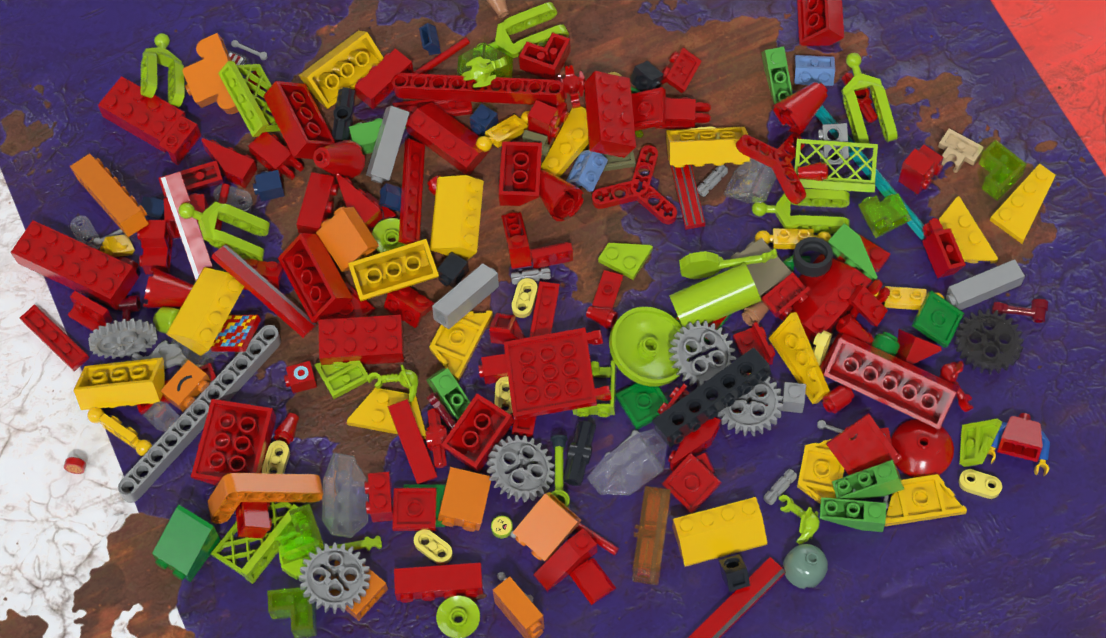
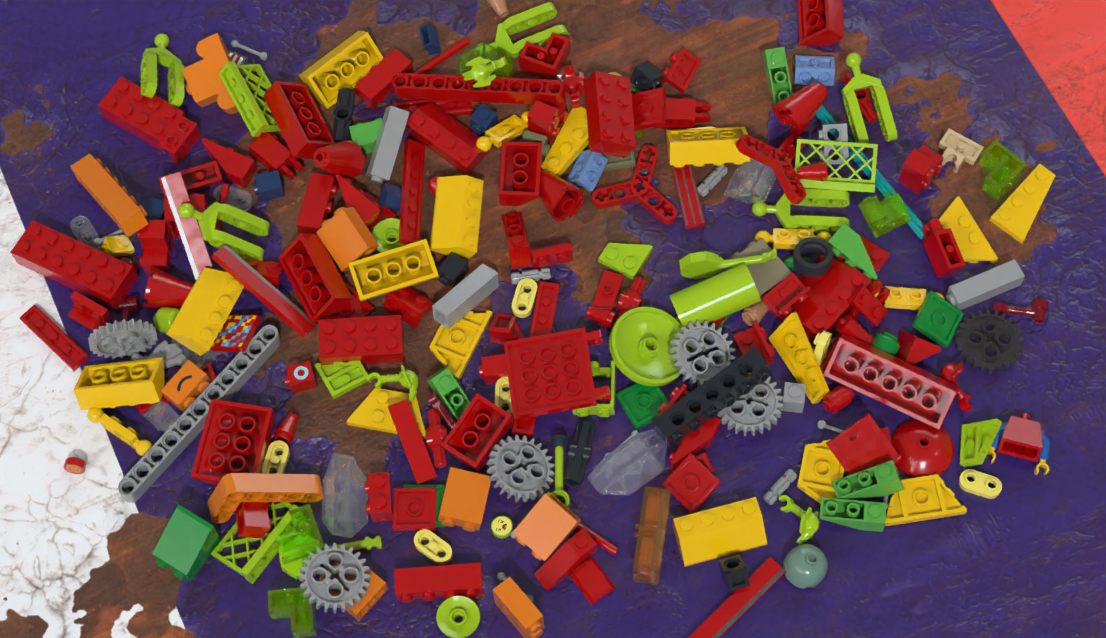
none -> red axle [615,277,646,323]

